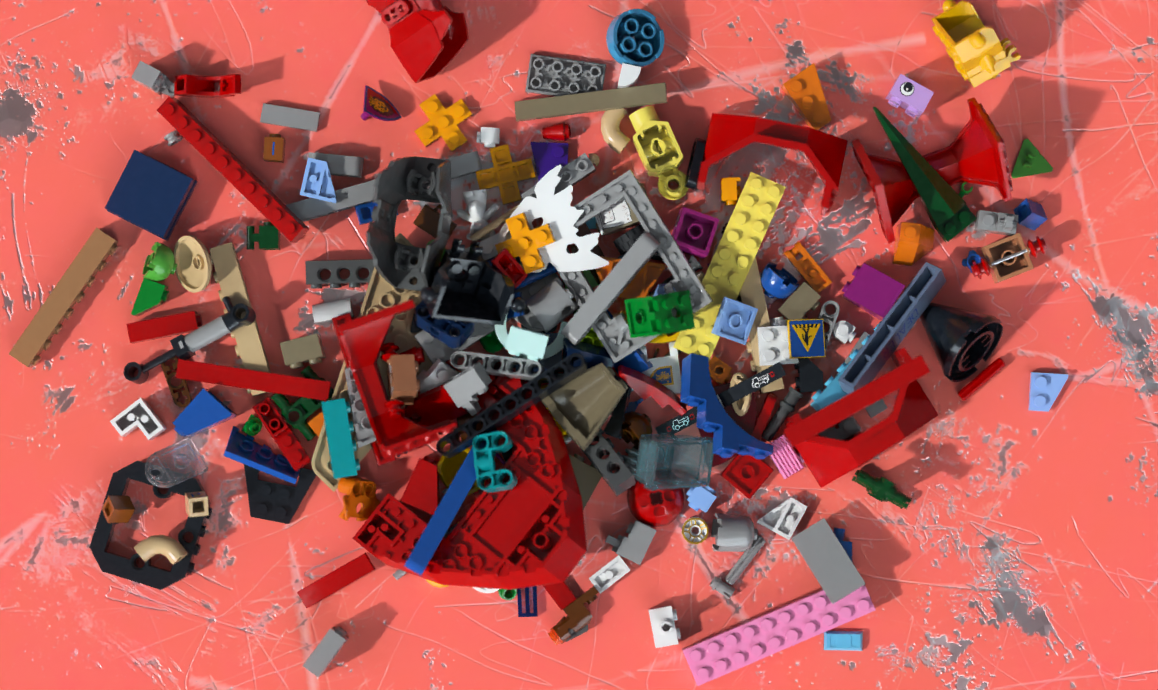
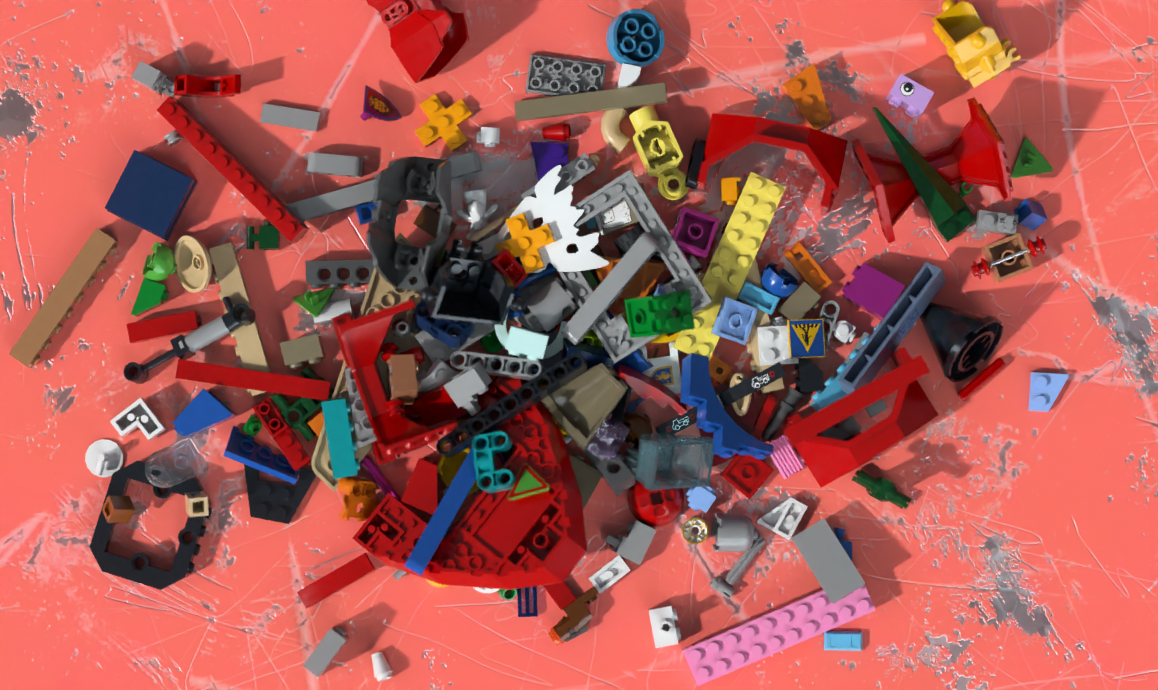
tan cylinder [134,535,188,565] -> none
reddish brown beam [161,356,192,408] -> none
dark orange brick [263,134,286,163] -> none
light blue wing [300,157,337,203] -> none
light orange plate [475,144,536,205] -> none
orange slope [892,222,935,266] -> none
blue plate [962,250,984,273] -> none
none -> white shield [85,439,124,477]
none -> bright green piece [293,288,334,317]
none -> dark pink axle [361,456,401,502]
none -> white cone [371,652,393,682]
none -> light grey cone [392,319,411,338]
none -> piece [508,463,550,500]
none -> clear purple hips [588,418,630,460]
none -> medium azure tile [737,281,780,315]

